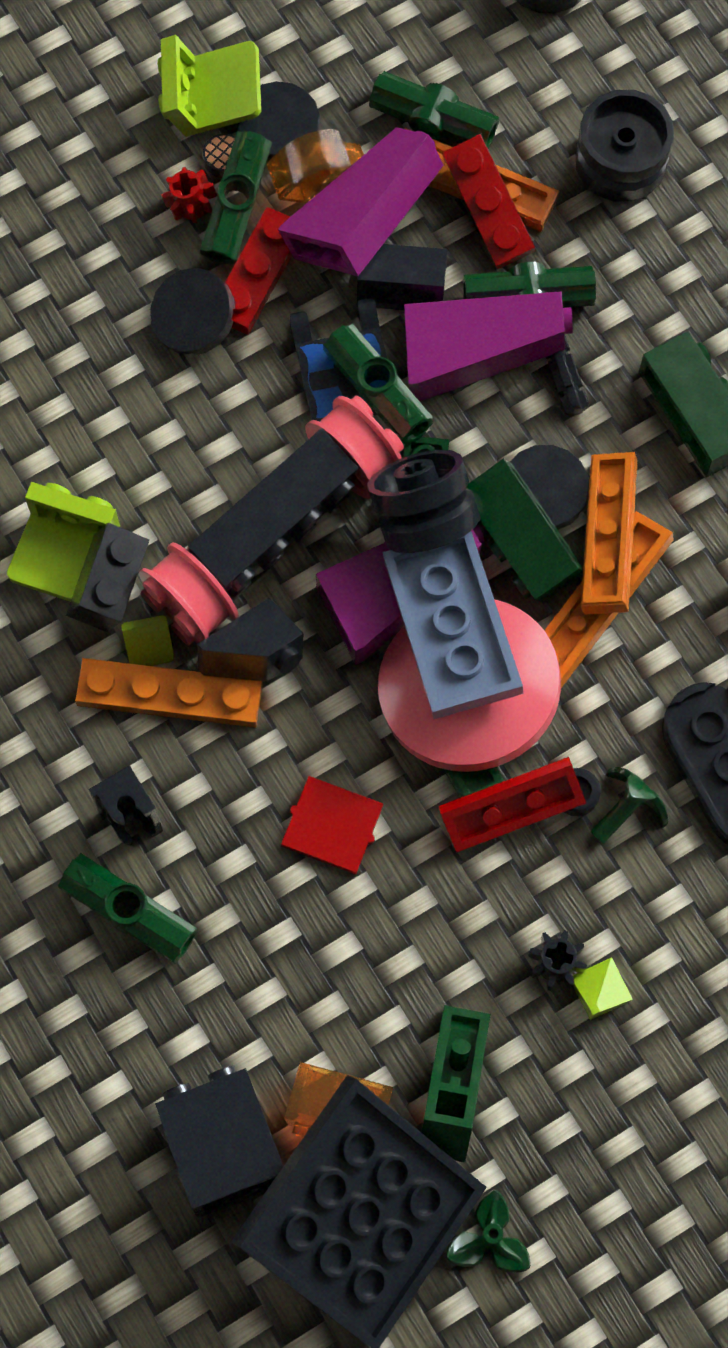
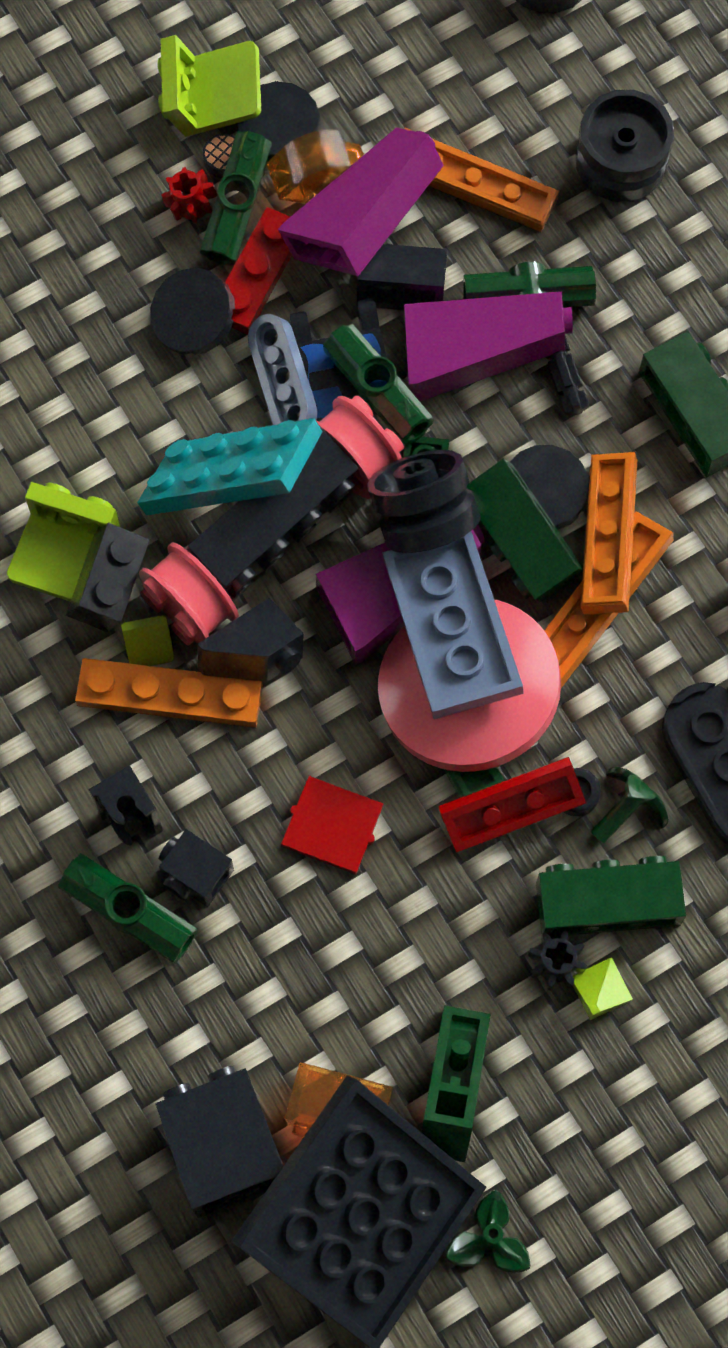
dark green piece [369,71,499,149] -> none
red plate [442,134,536,270] -> none
none -> teal plate [137,418,323,516]
none -> black brick [158,829,234,908]
none -> sand blue plate [248,314,317,425]
none -> dark green brick [536,856,686,937]

